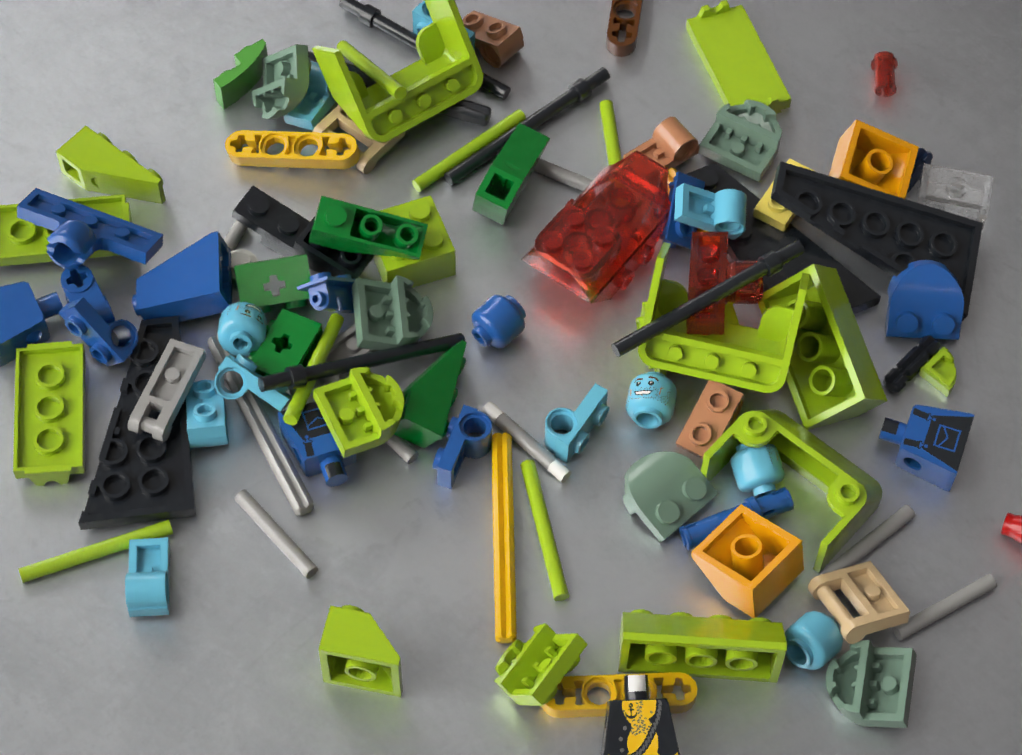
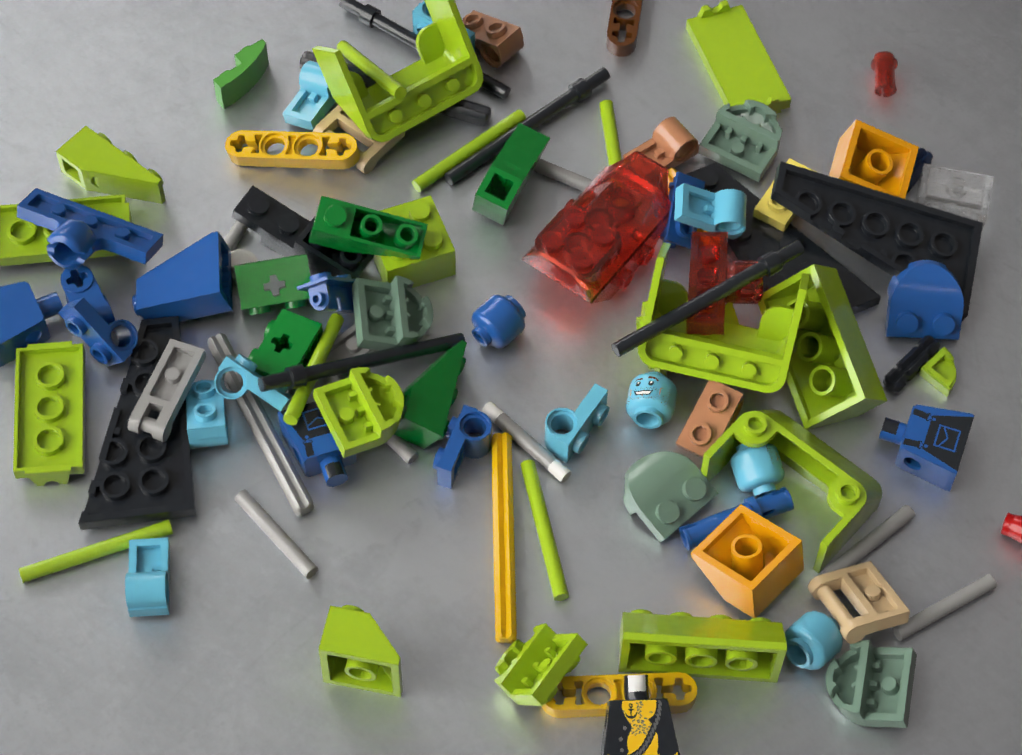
medium azure head [218,302,267,356] -> none
sand green slope [252,44,311,120] -> none

